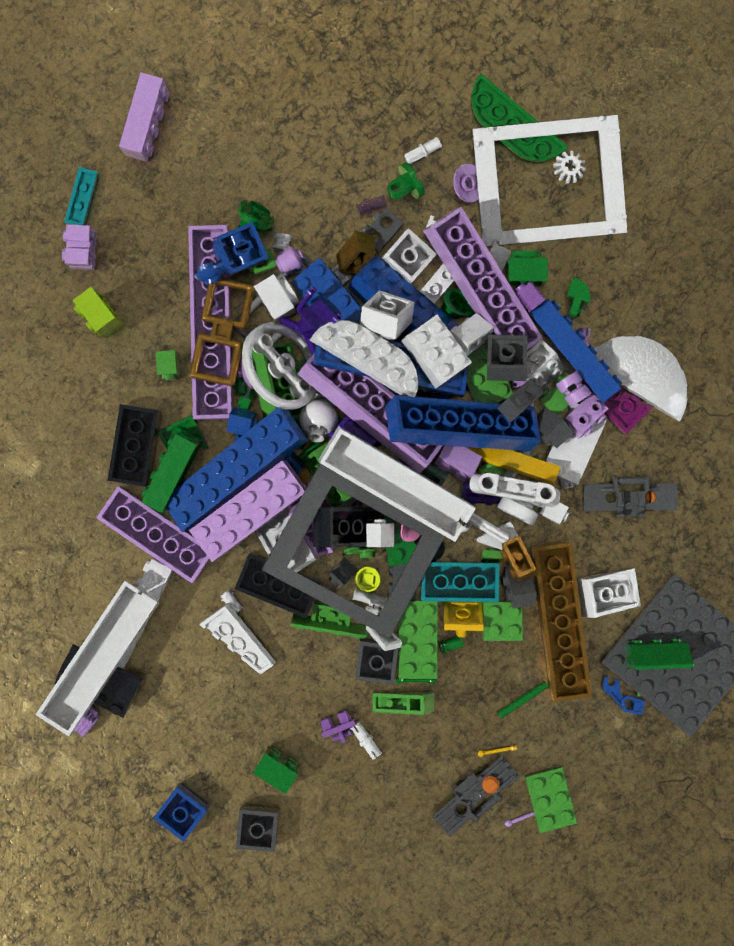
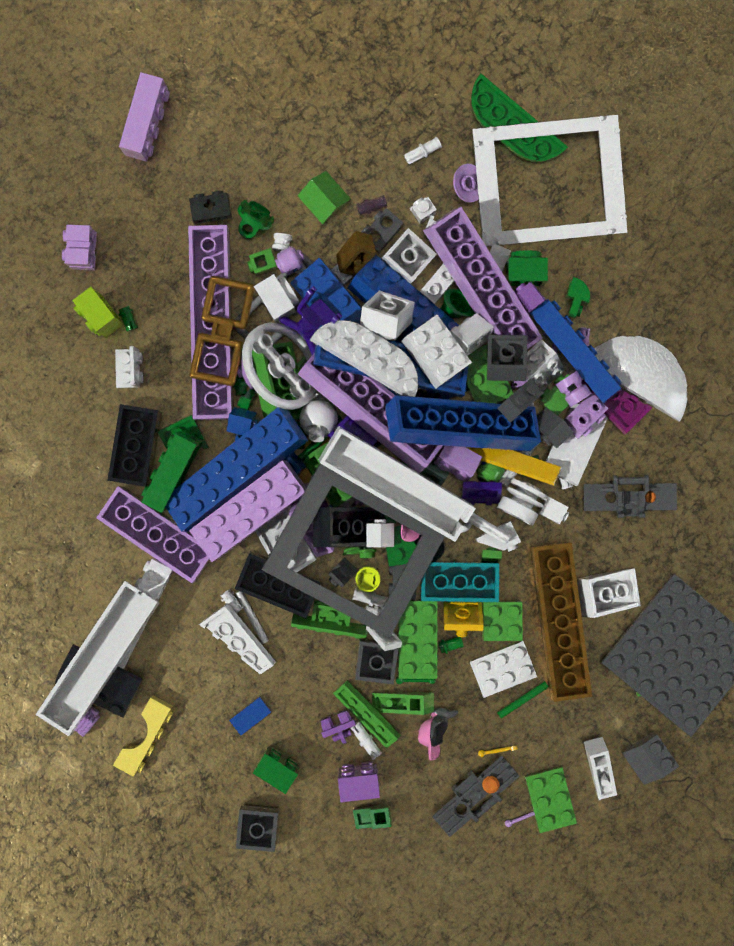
teal plate [64,167,99,225] -> none
blue brick [153,783,210,842] -> none
bright green brick [156,350,181,381] -> none
blue brick [193,222,269,286] -> none
green tile [387,162,425,199] -> none
white plate [470,473,560,507] -> none
pearl gold brick [500,536,537,583] -> none
dark grey brick [501,566,536,609] -> none
white gear [553,151,586,184] -> none
blue piece [602,676,645,715] -> none
green slope [626,638,694,670] -> none
none -> light yellow arch [113,695,173,777]
none -> white bracket [115,346,143,388]
none -> green pin [118,306,138,332]
none -> pearl dark grey brick [189,191,232,225]
none -> blue tile [229,697,272,735]
none -> white bar [235,591,269,644]
none -> bright green slope [298,171,351,225]
none -> bright green plate [333,680,401,749]
none -> medium lavender brick [338,761,380,802]
none -> green brick [353,804,392,829]
none -> white brick [409,197,437,224]
none -> hair [418,708,458,760]
none -> white plate [469,641,537,698]
none -> white slope [584,737,617,800]
none -> dark grey slope [622,731,679,785]

